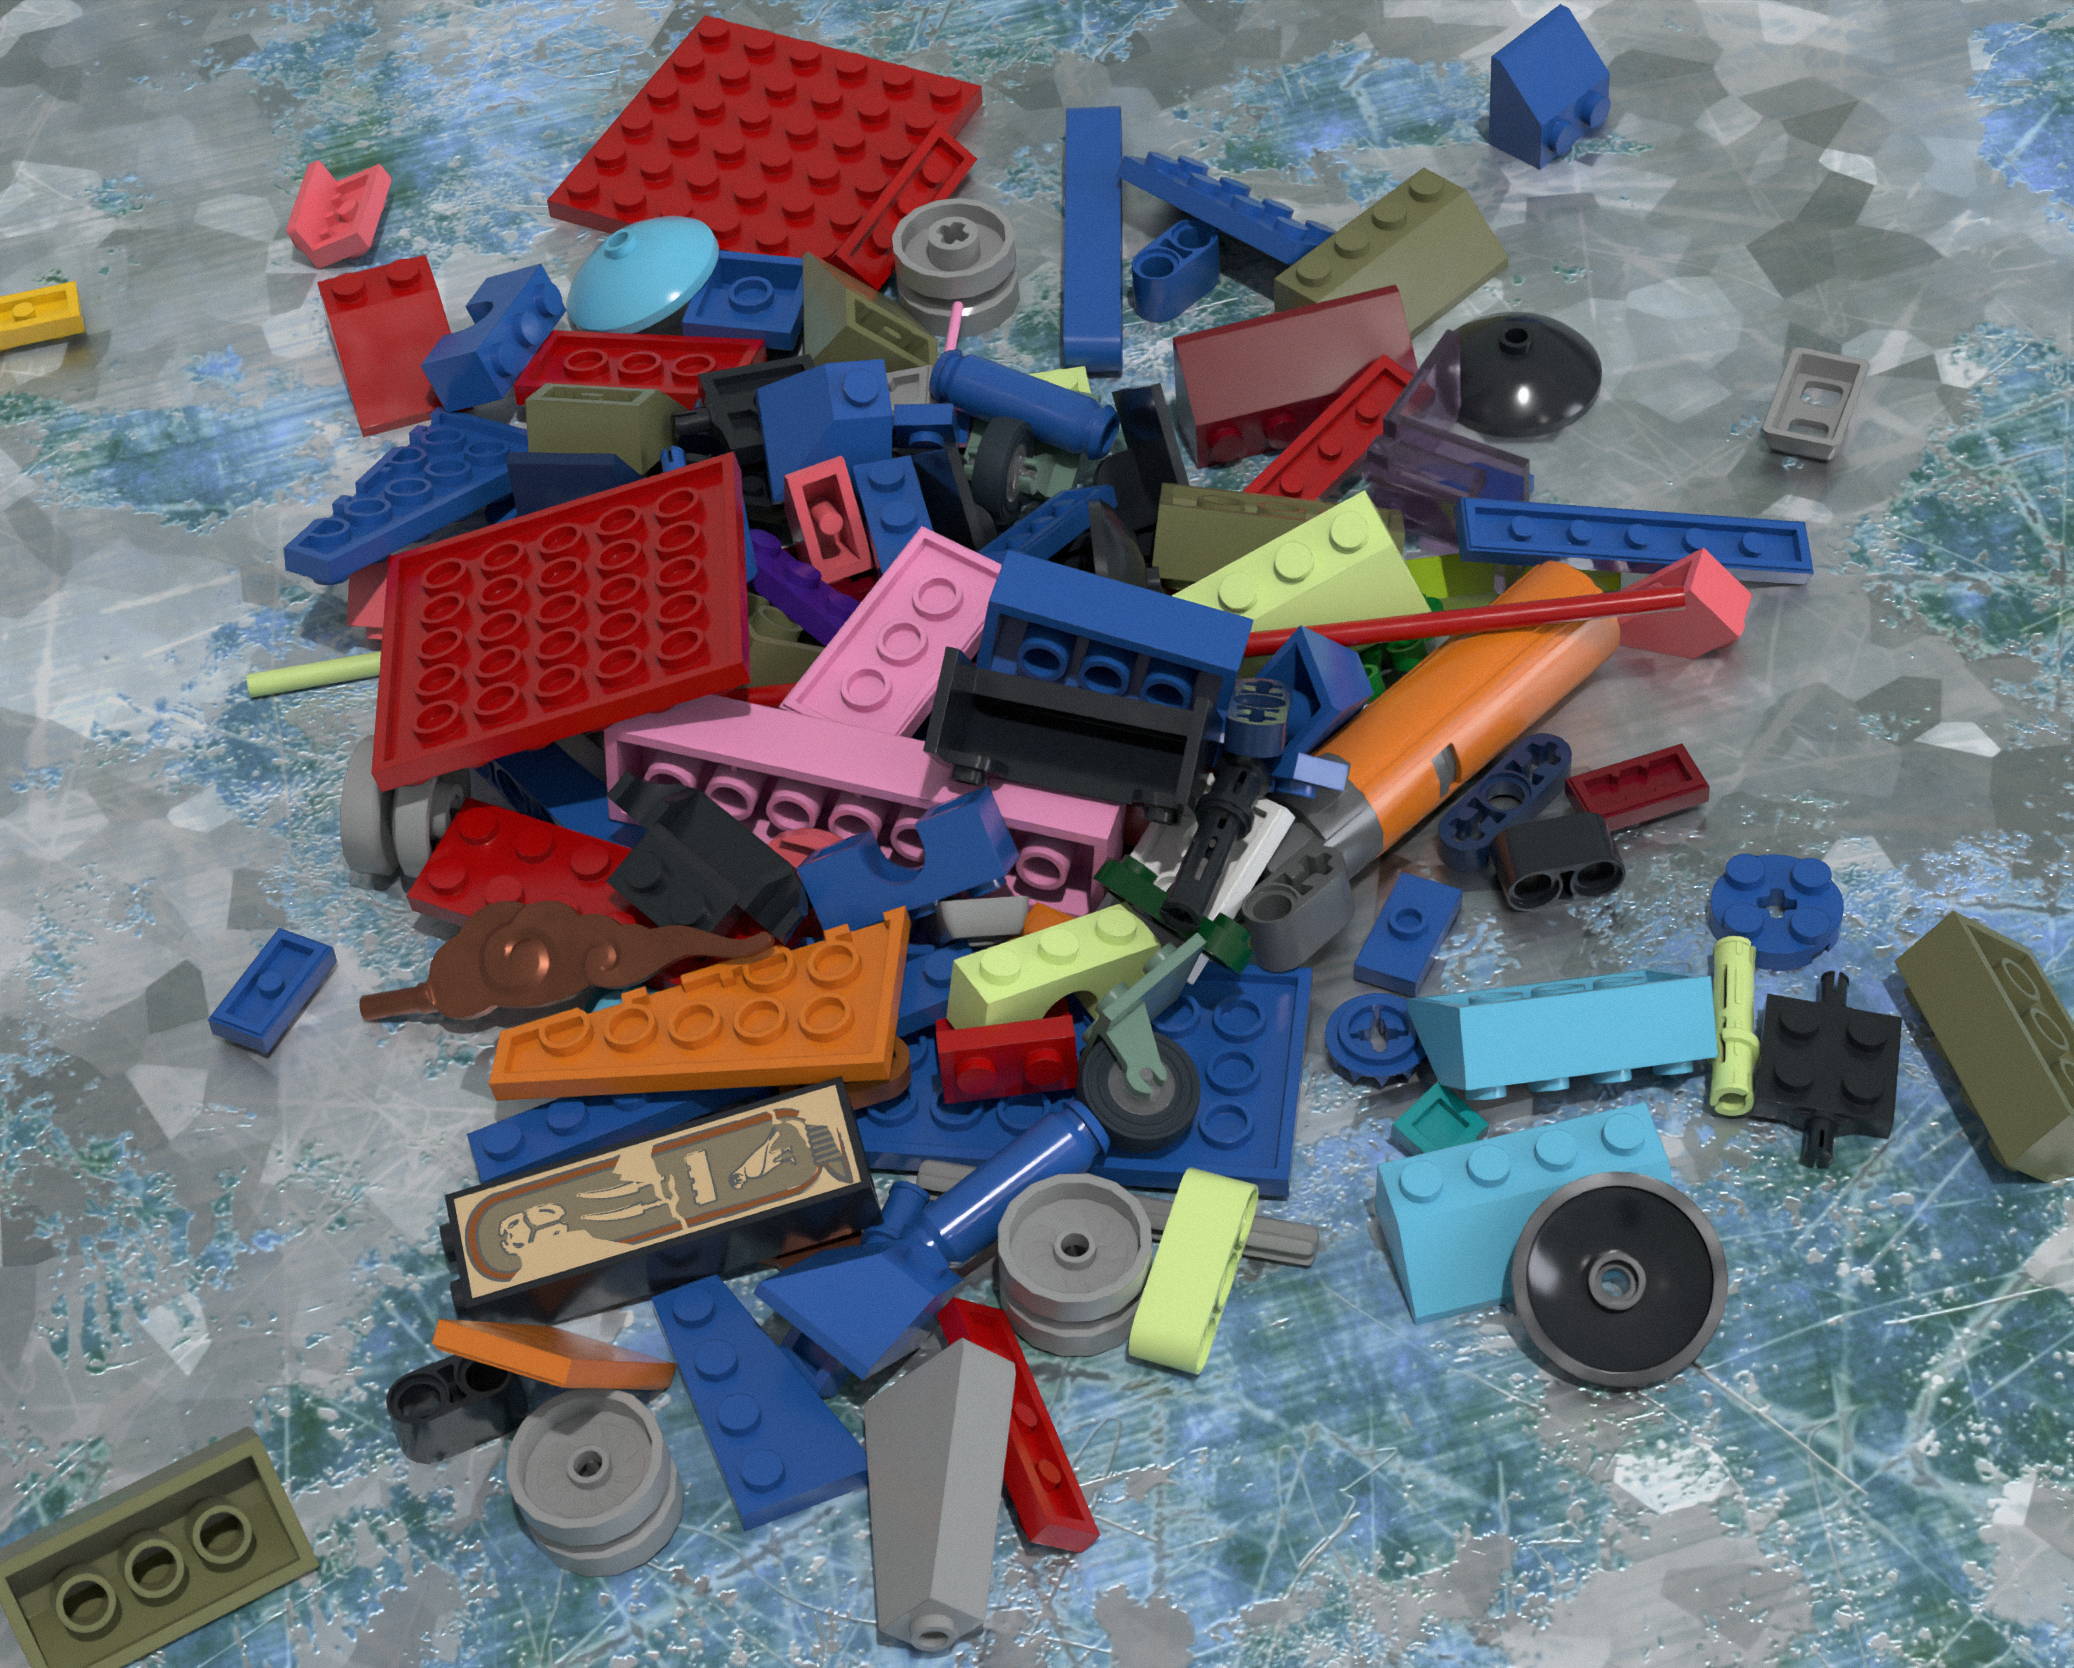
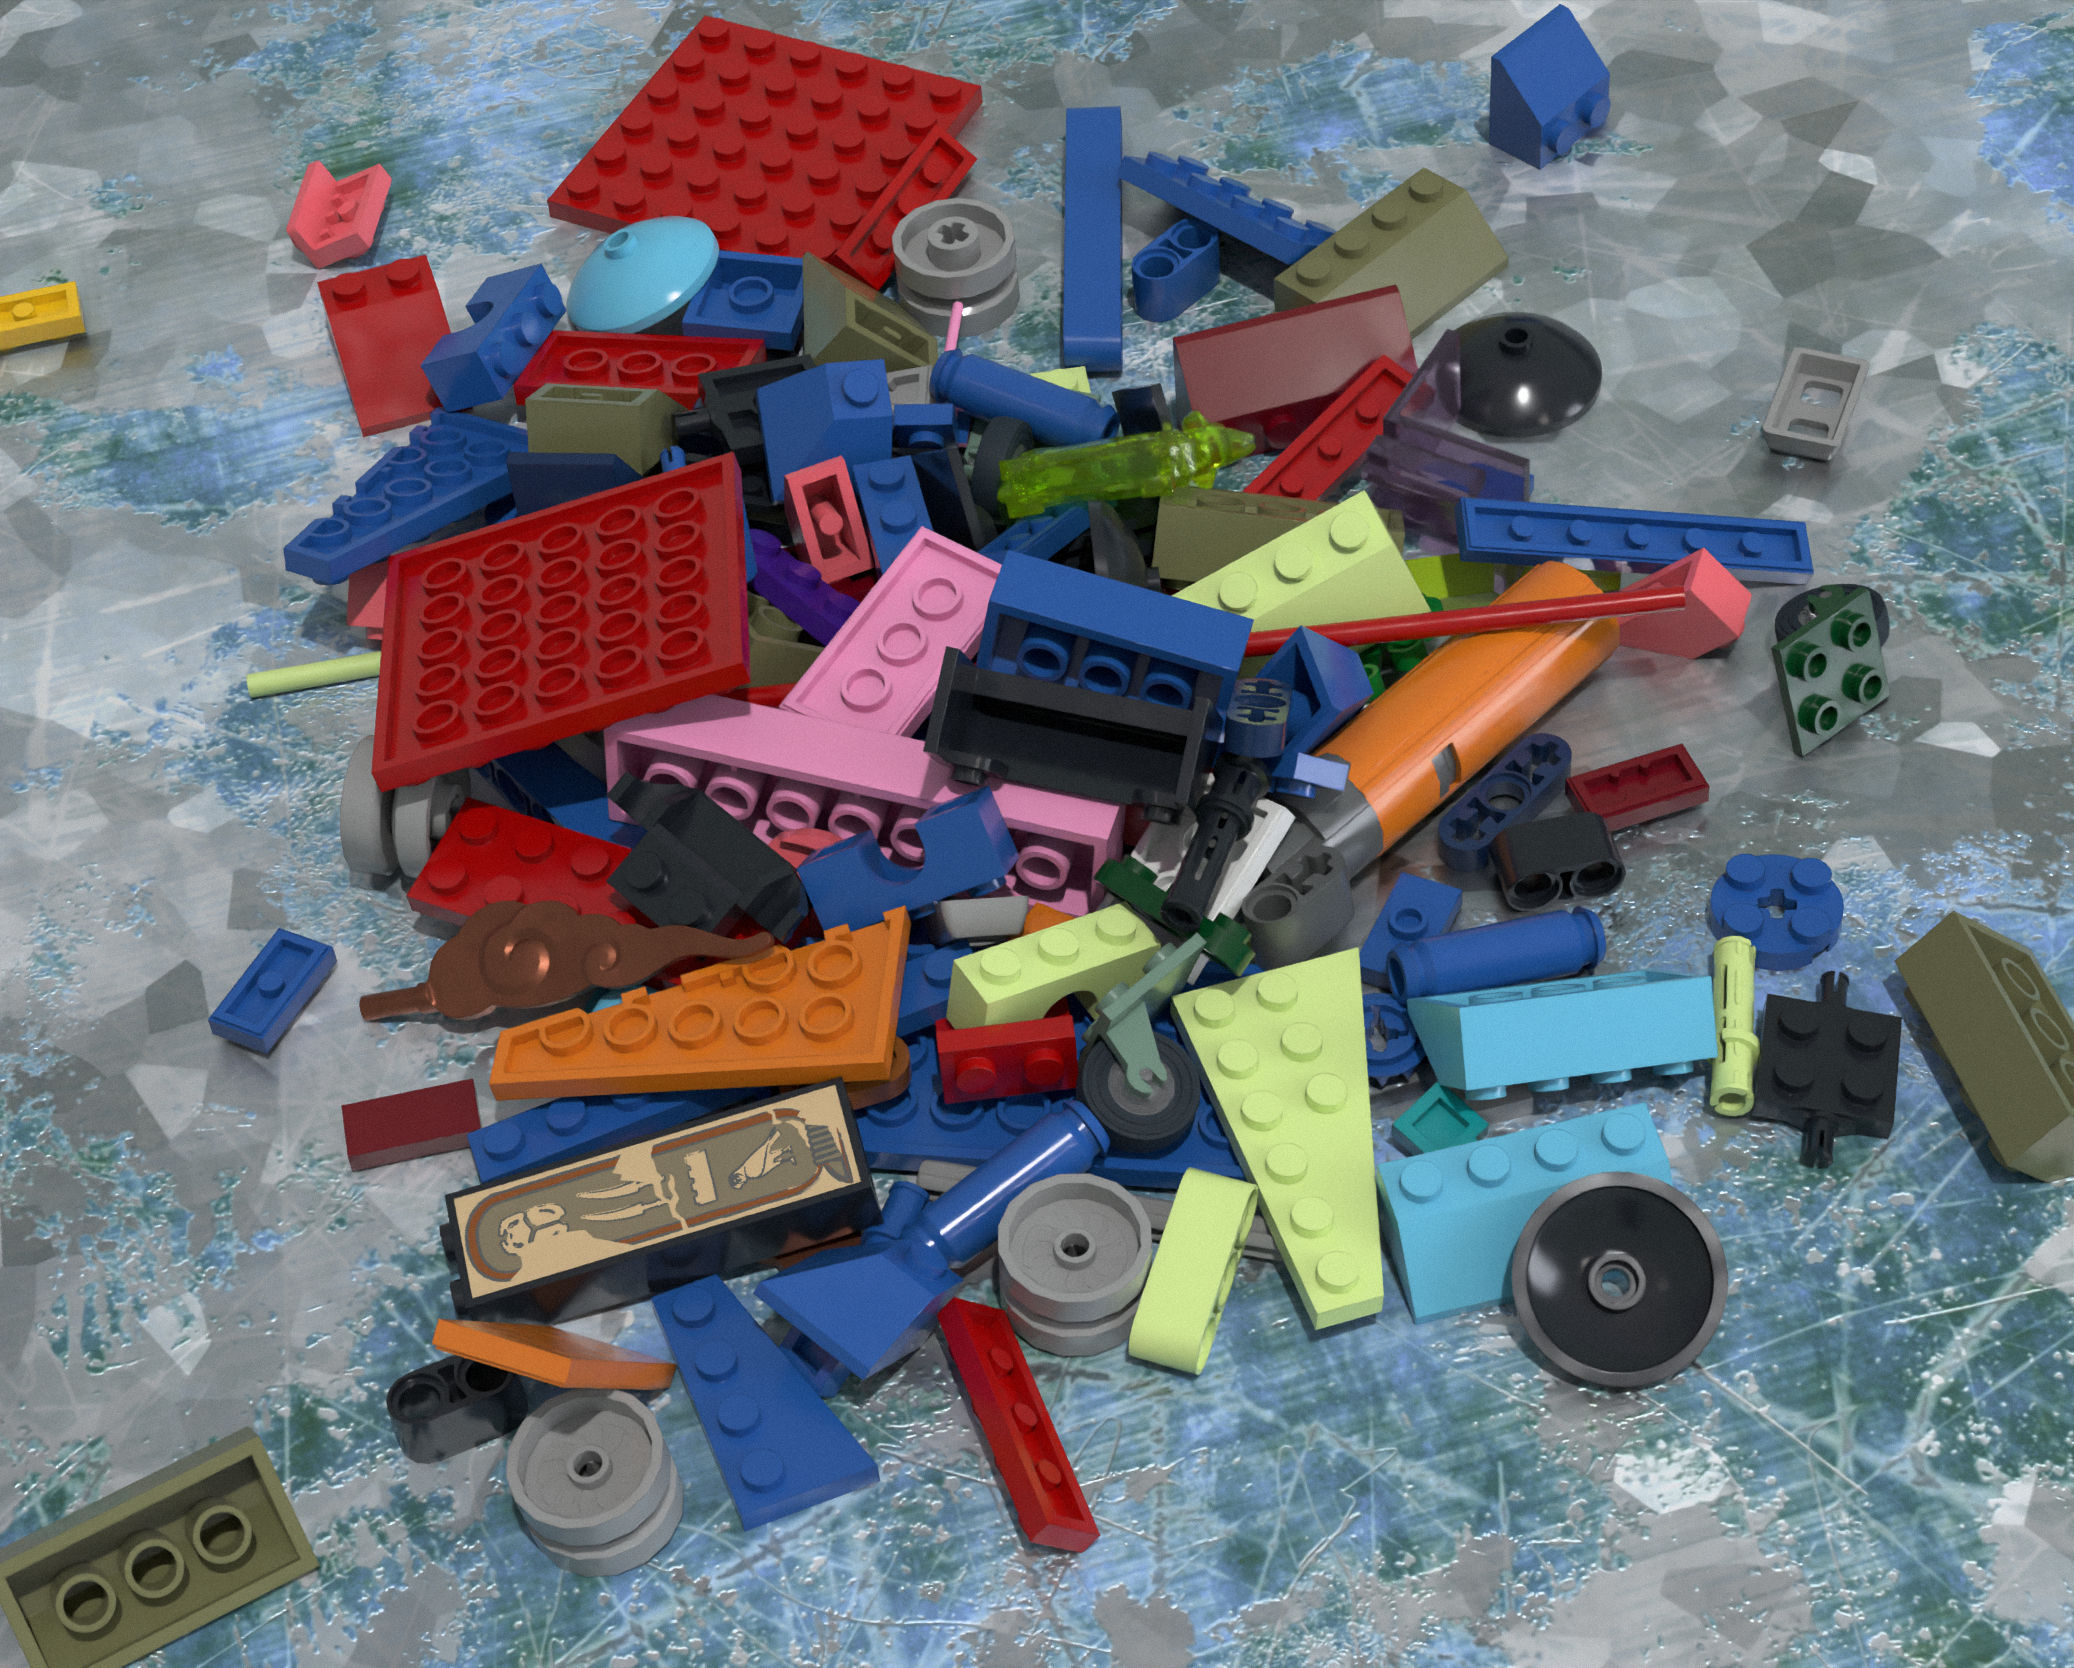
light grey slope [863,1338,1016,1653] -> none
none -> dark red tile [341,1078,482,1171]
none -> clear neon green animal [997,410,1257,518]
none -> yellowish green wing [1170,947,1384,1330]
none -> blue axle [1386,906,1606,1006]
none -> dark green plate [1771,584,1890,757]

